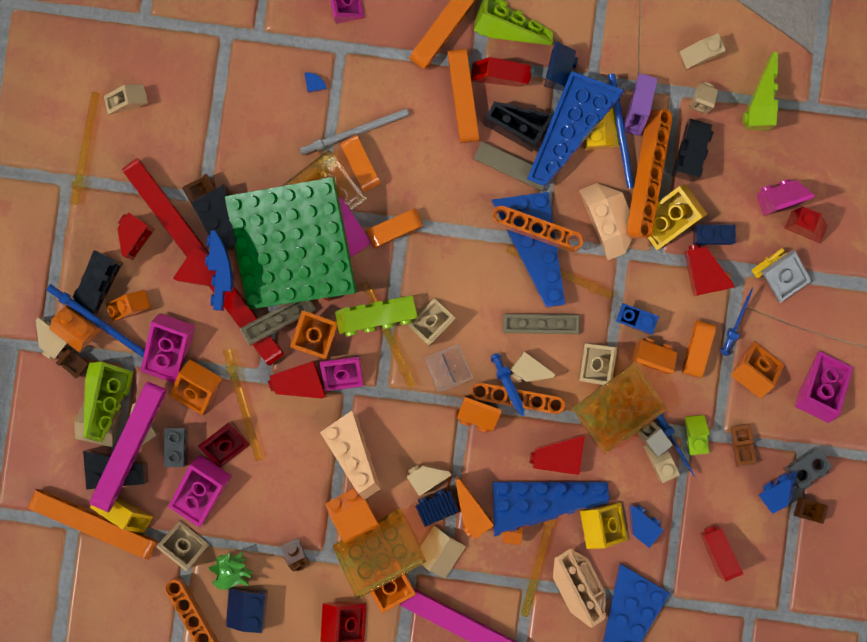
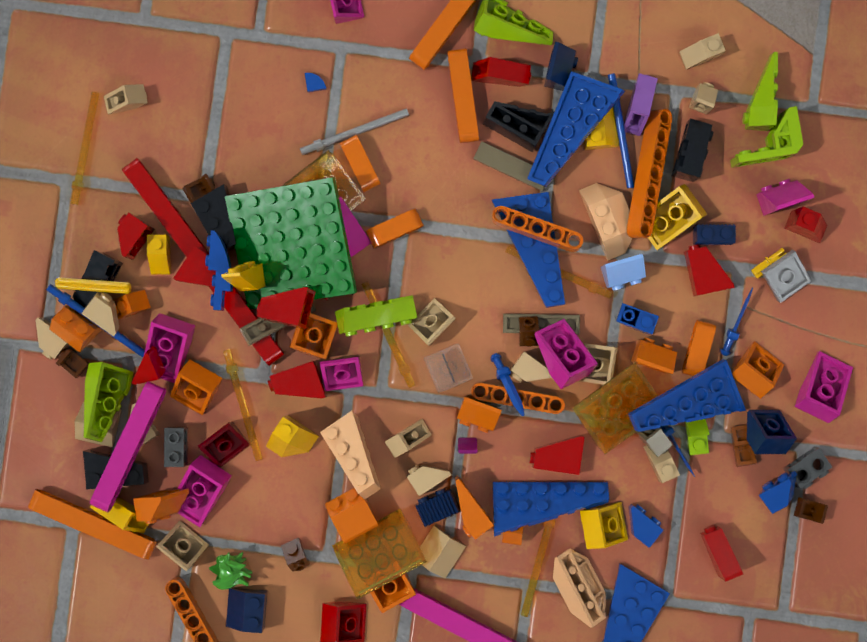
none -> yellow axle [55,277,131,294]
none -> tan slope [82,292,119,336]
none -> red slope [132,345,166,385]
none -> orange slope [133,489,189,524]
none -> yellow slope [147,235,171,275]
none -> yellow slope [221,261,266,291]
none -> red slope [257,287,316,329]
none -> yellow slope [266,415,319,457]
none -> tan slope [385,419,432,458]
none -> magenta slope [458,437,478,454]
none -> reddish brown bracket [519,316,539,347]
none -> dark pink slope [534,319,598,389]
none -> light blue slope [601,254,646,291]
none -> blue wing [628,359,746,432]
none -> lime bracket [730,106,803,168]
none -> dark blue slope [747,410,797,454]

